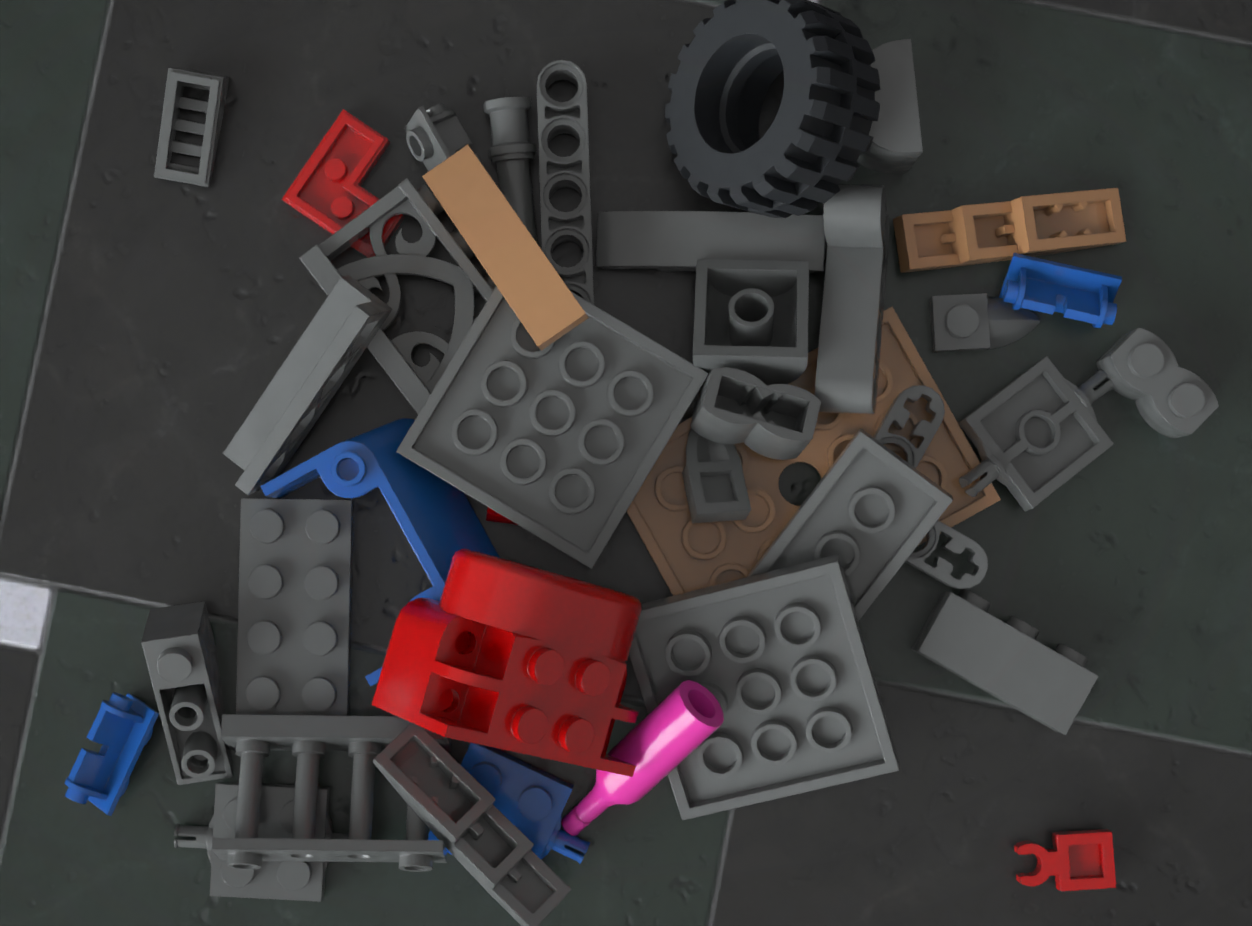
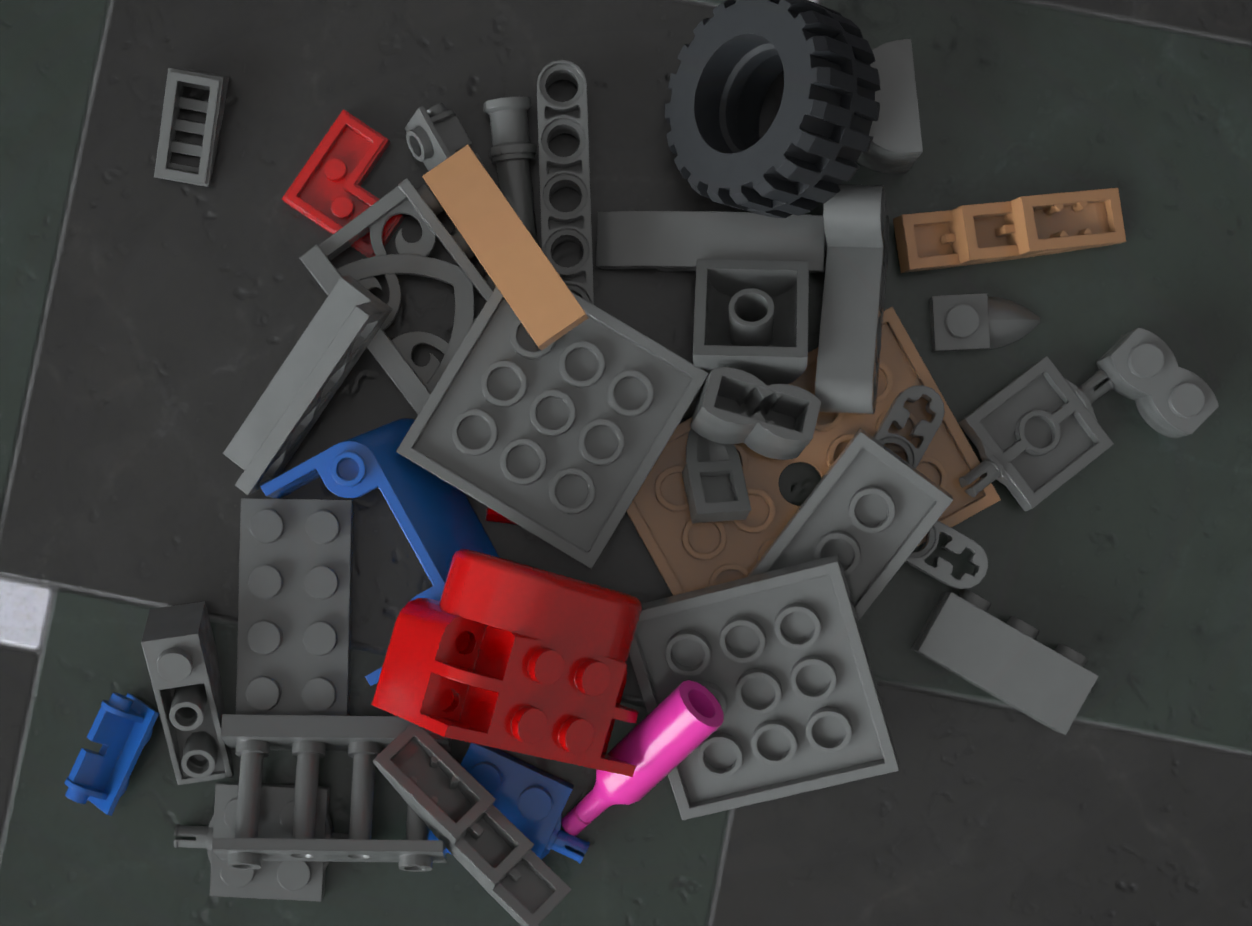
blue hinge [998,253,1122,328] -> none
red plate [1014,829,1116,891] -> none

